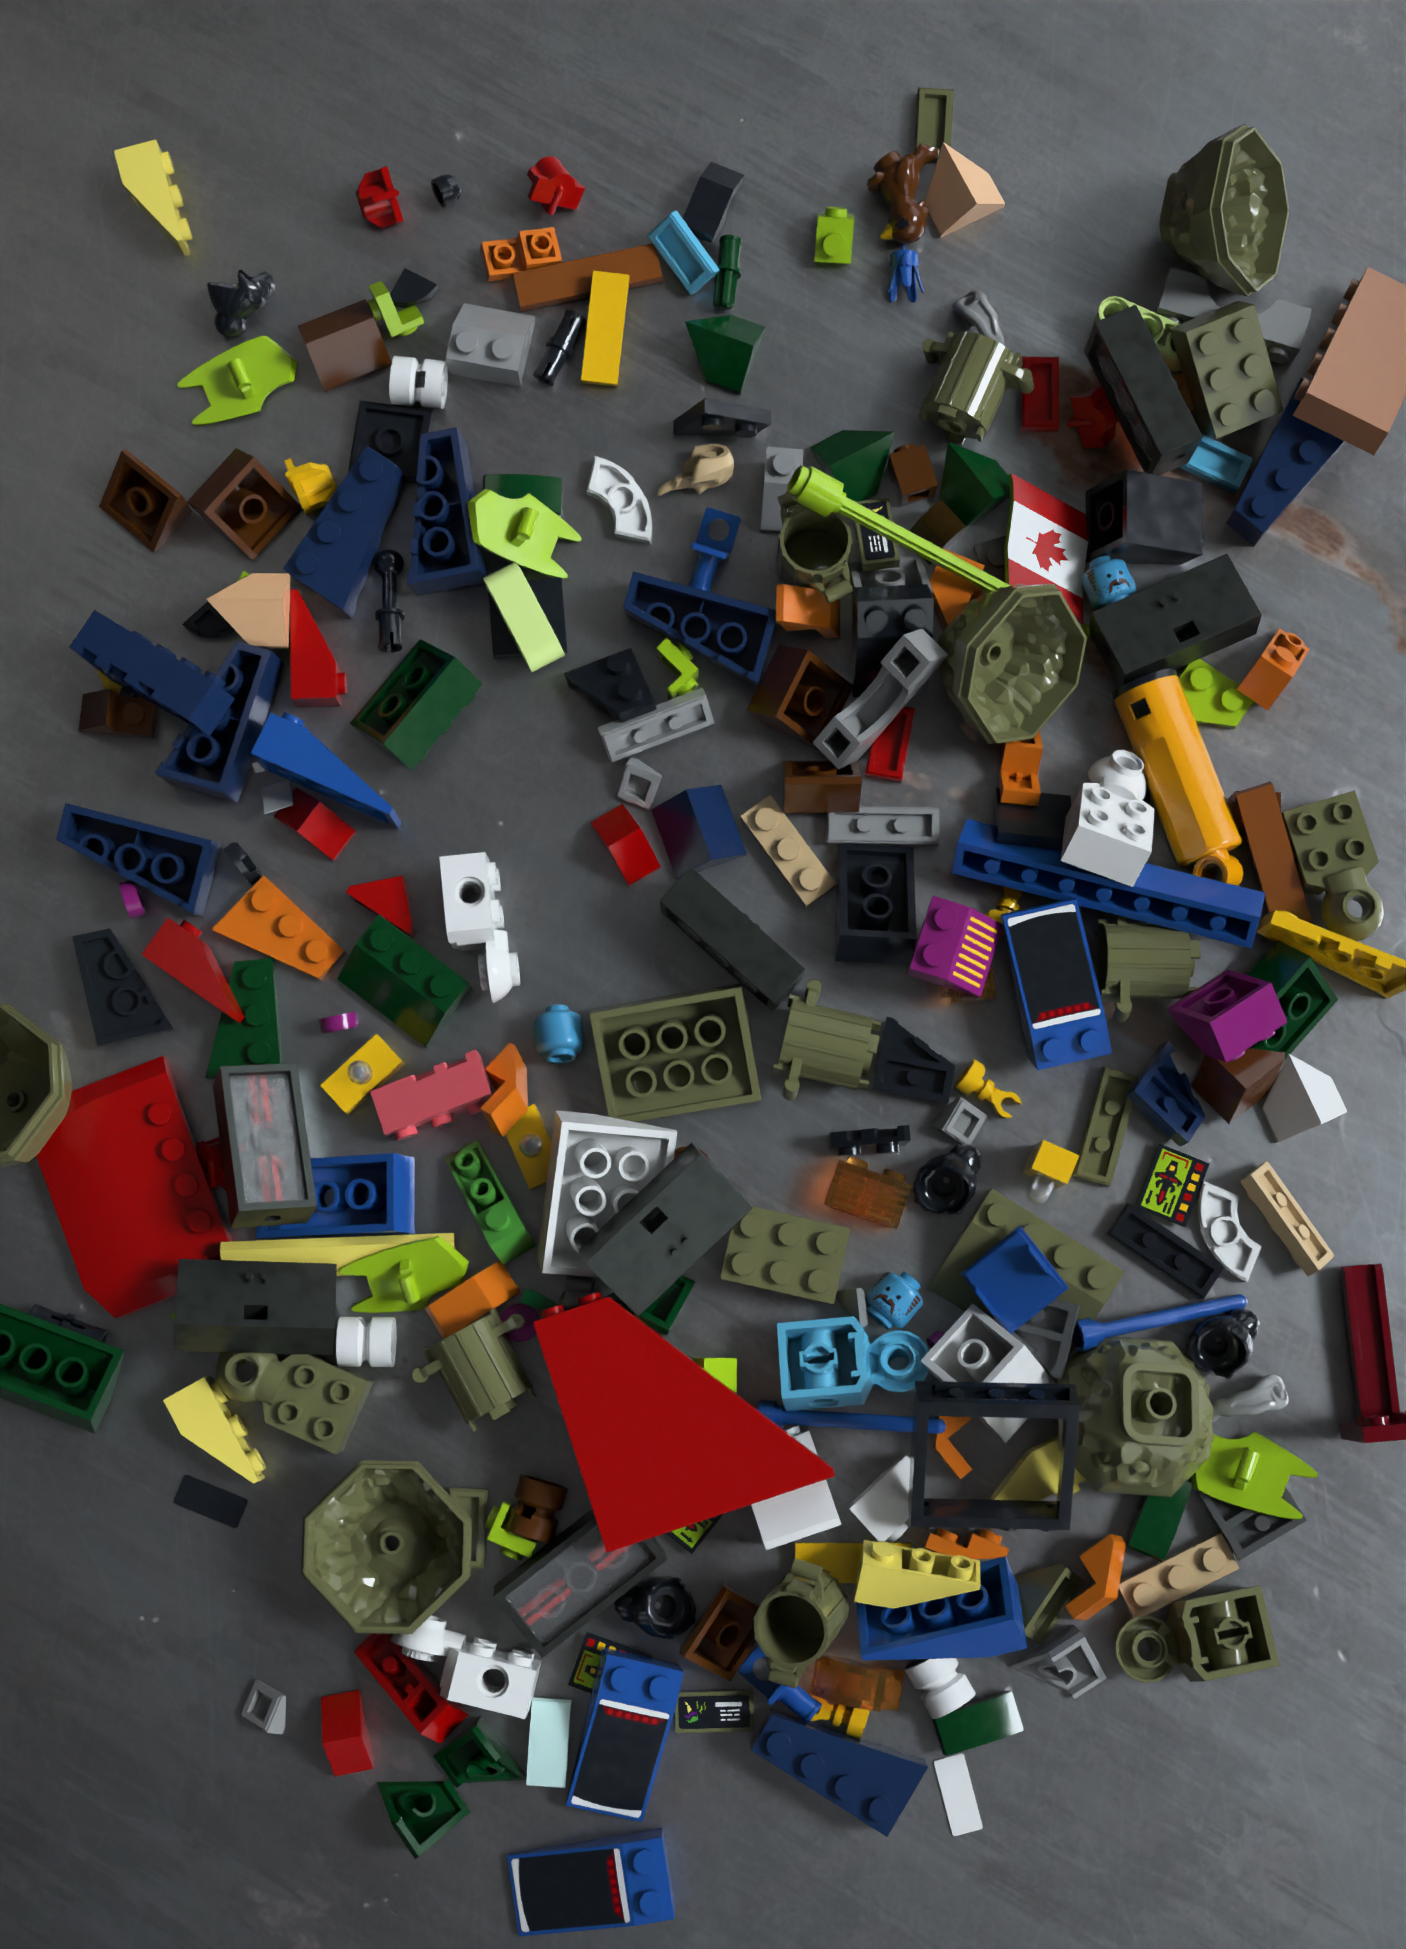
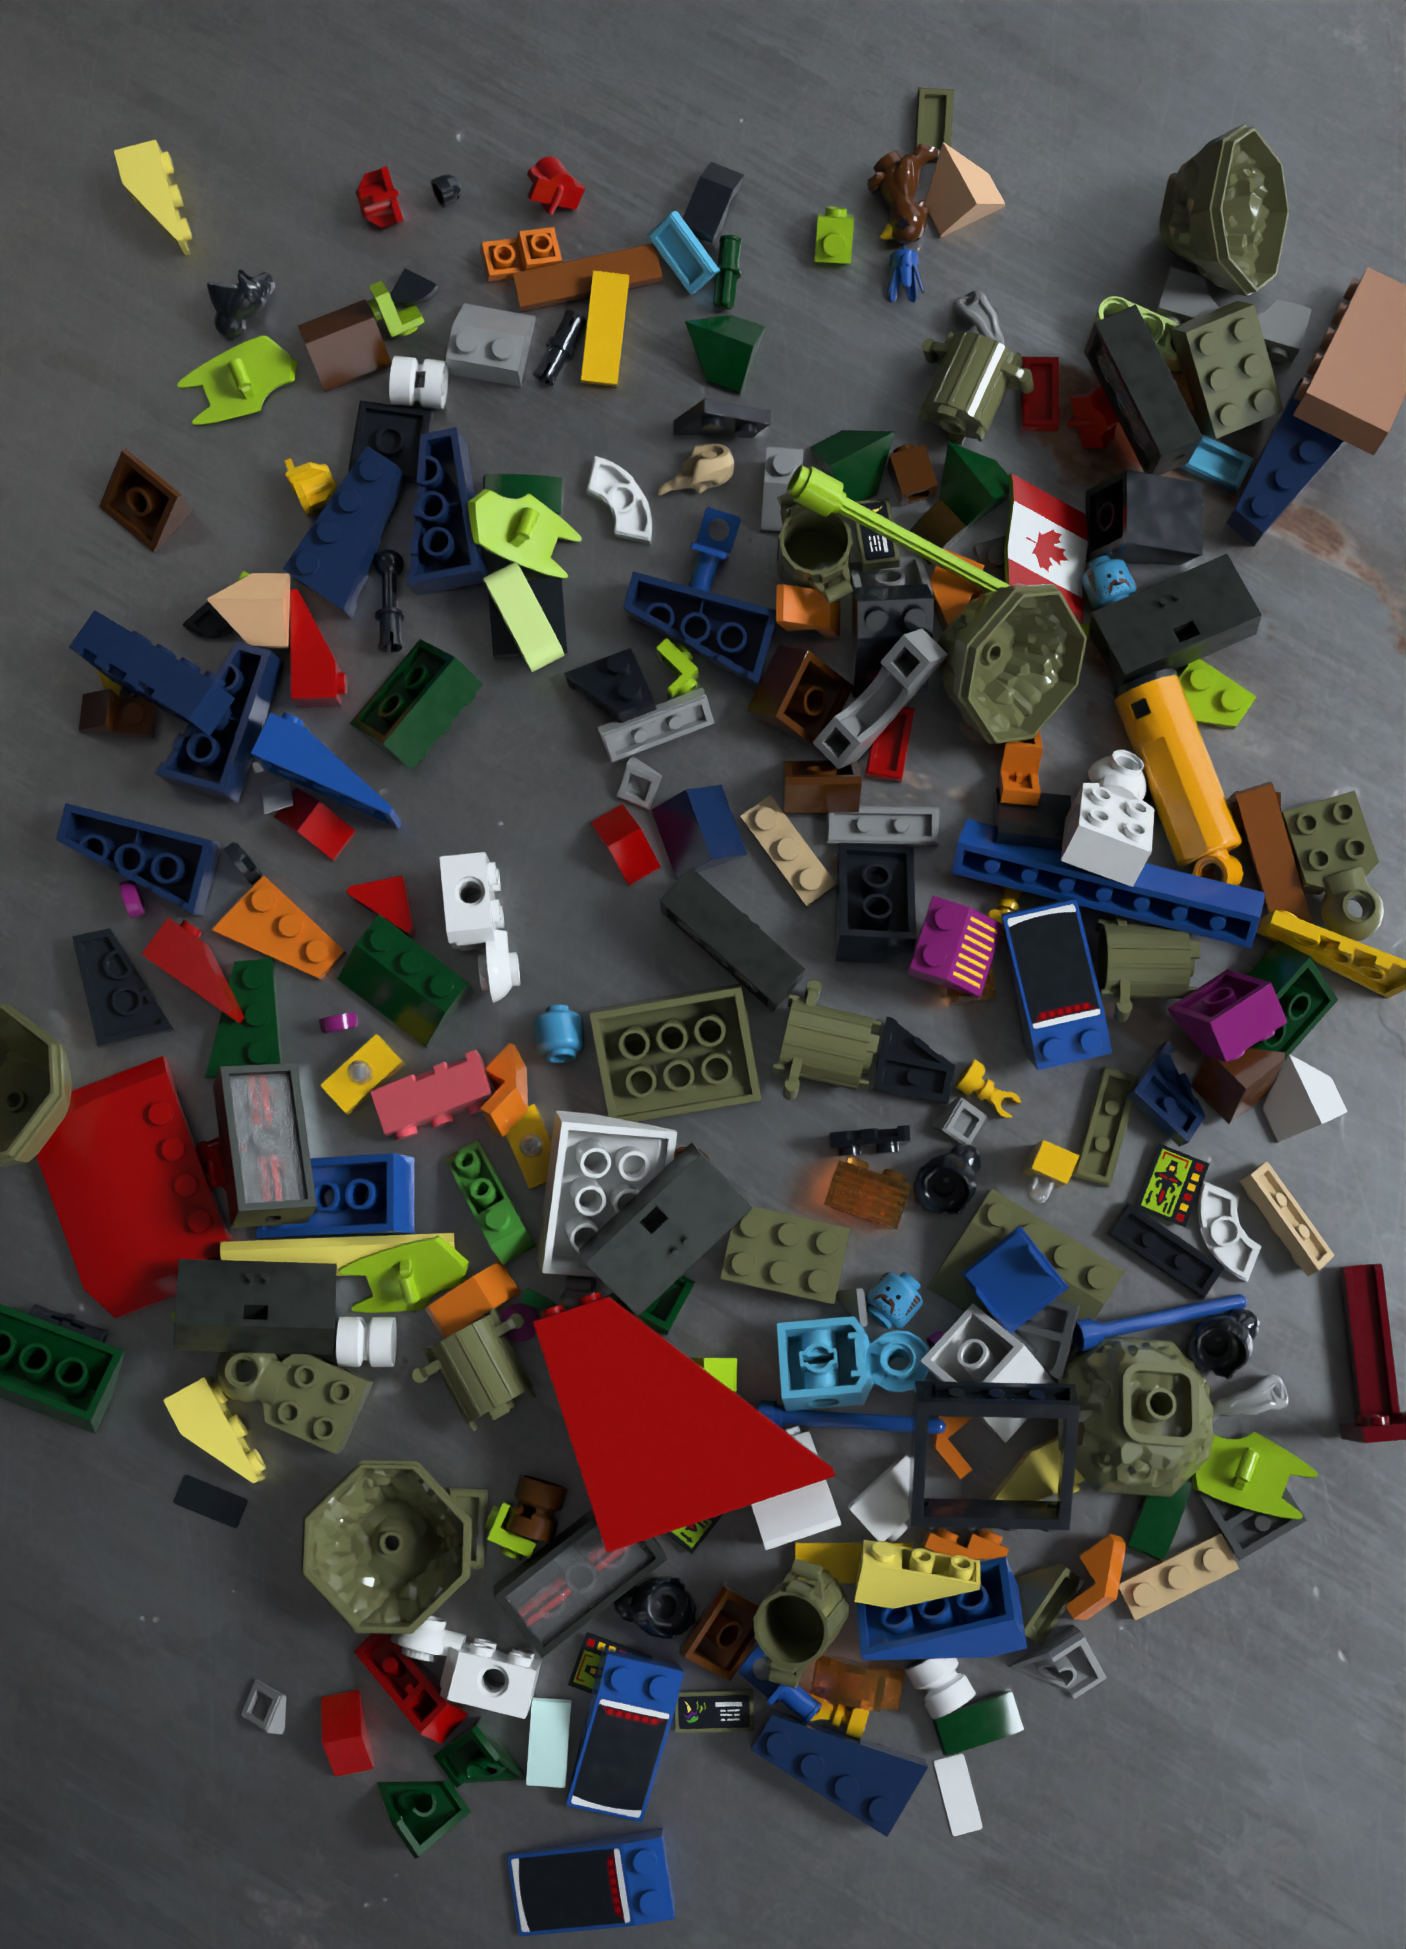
reddish brown slope [187,448,301,561] -> none
olive brick [1115,1585,1280,1683] -> none
orange slope [1237,628,1310,711] -> none

